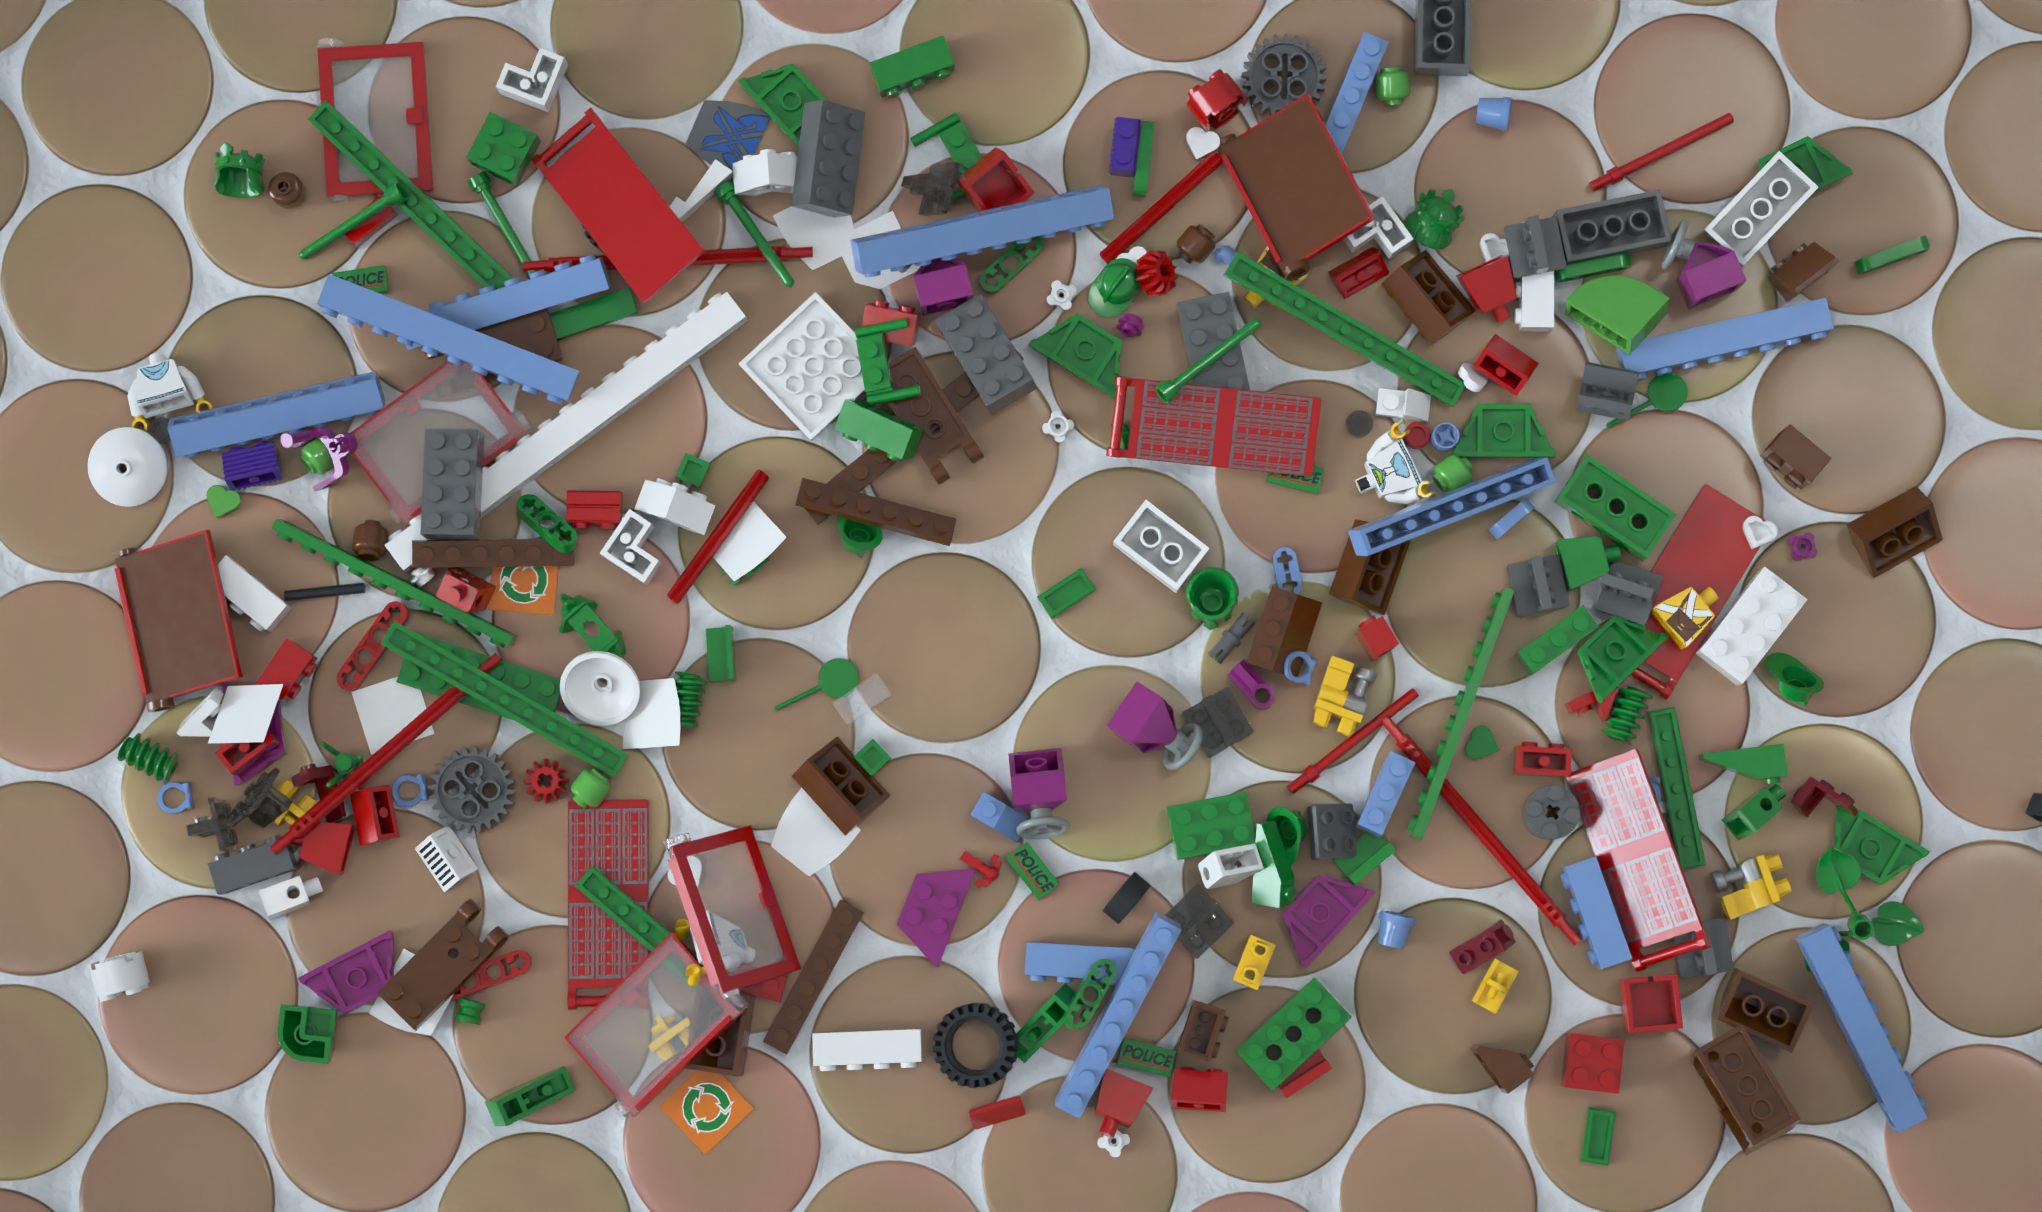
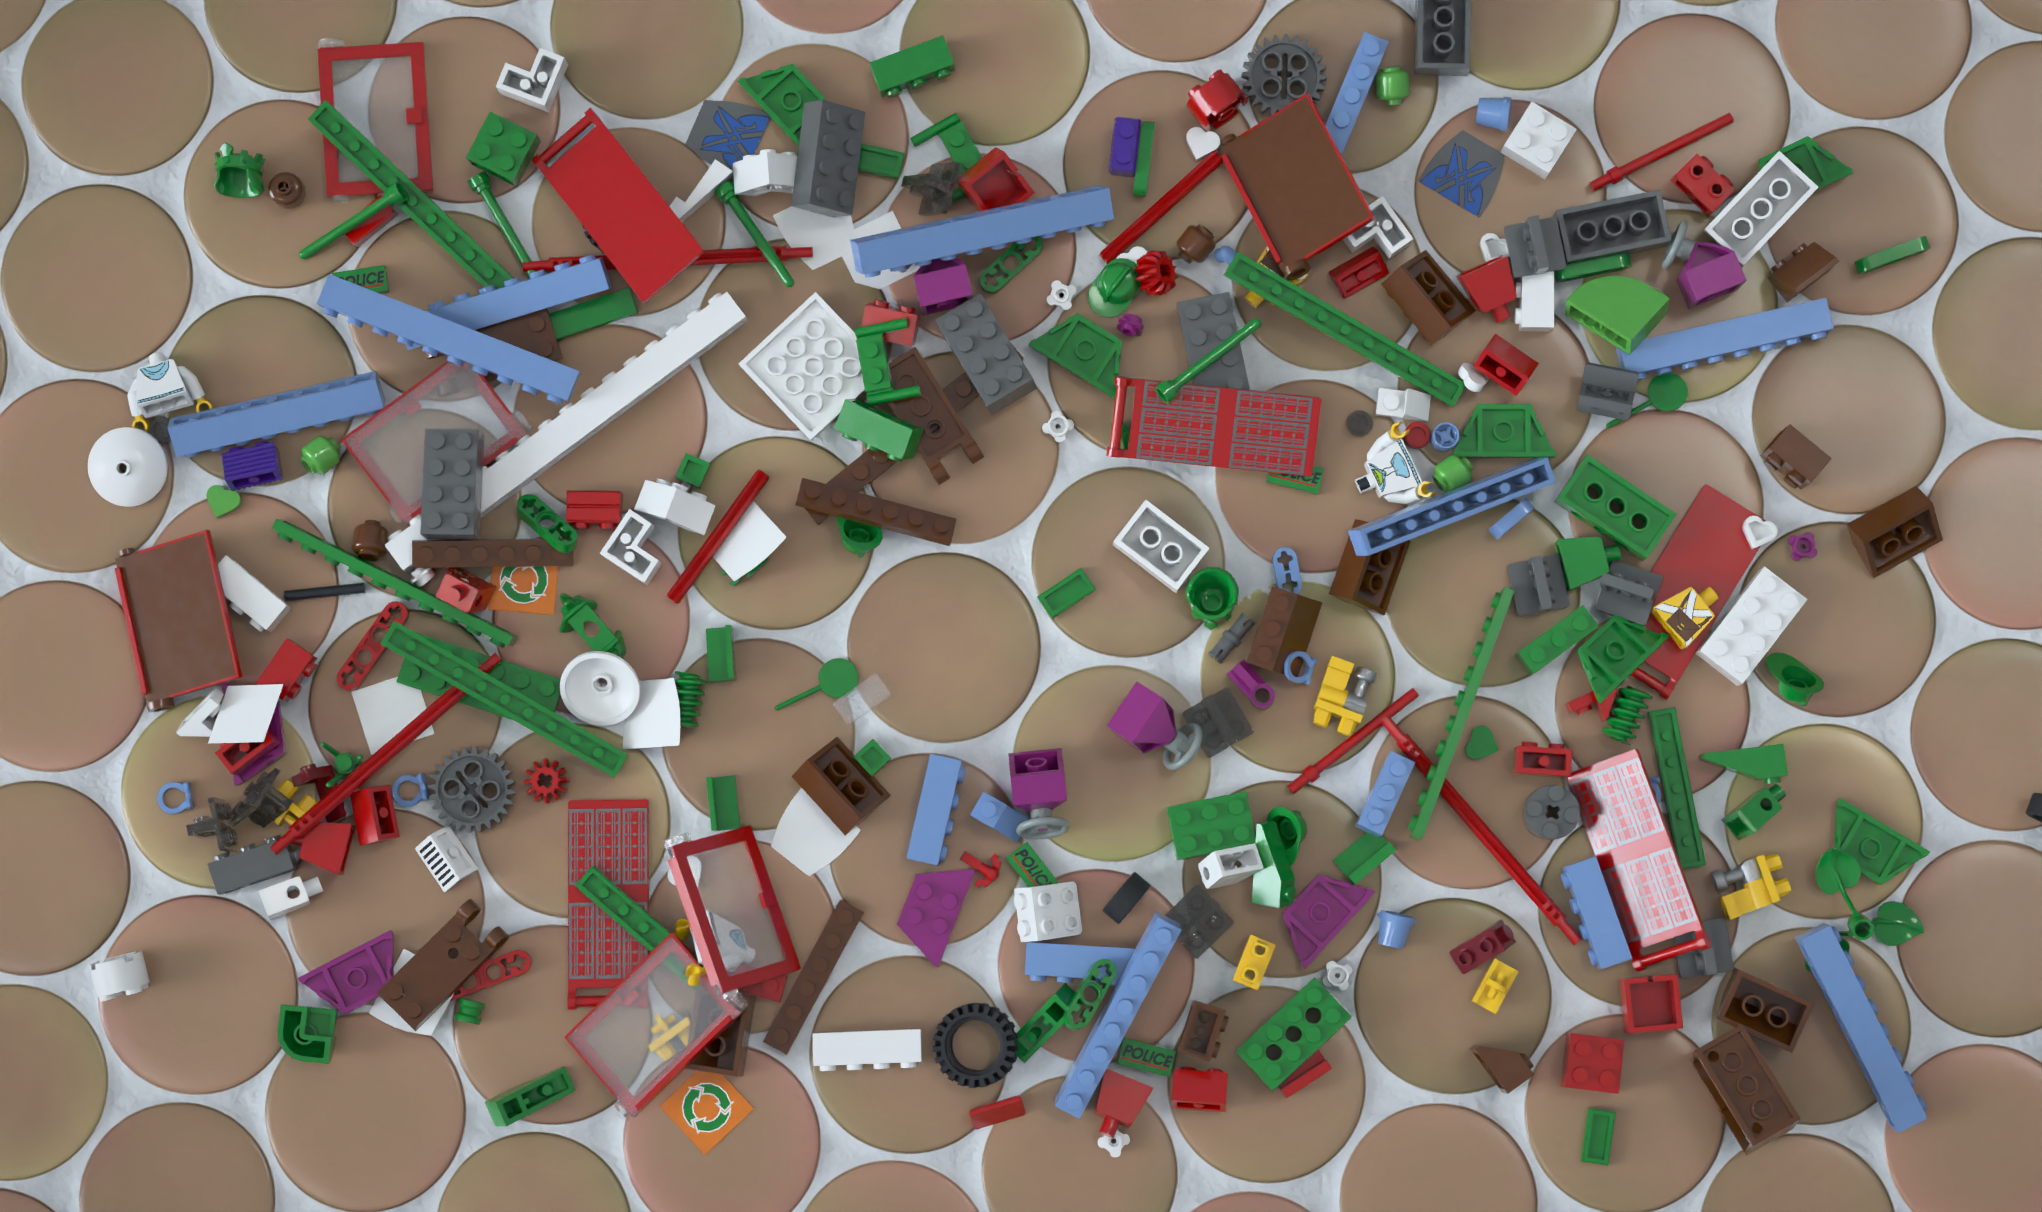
green piece [117,733,179,785] -> none
magenta piece [281,427,357,491] -> none
bright green head [571,767,610,808] -> none
dark grey bracket [1307,803,1357,860] -> none
red brick [1356,615,1399,661] -> none
green hair [1404,189,1465,249] -> none
dark red bracket [1791,777,1859,818] -> none
none -> green panel [706,775,741,832]
none -> green tile [858,143,905,180]
none -> medium blue brick [906,753,966,866]
none -> white bracket [1014,881,1082,942]
none -> white plate [1323,961,1352,990]
none -> sticker [1418,130,1504,218]
none -> white brick [1501,102,1577,180]
none -> red brick [1671,154,1735,217]

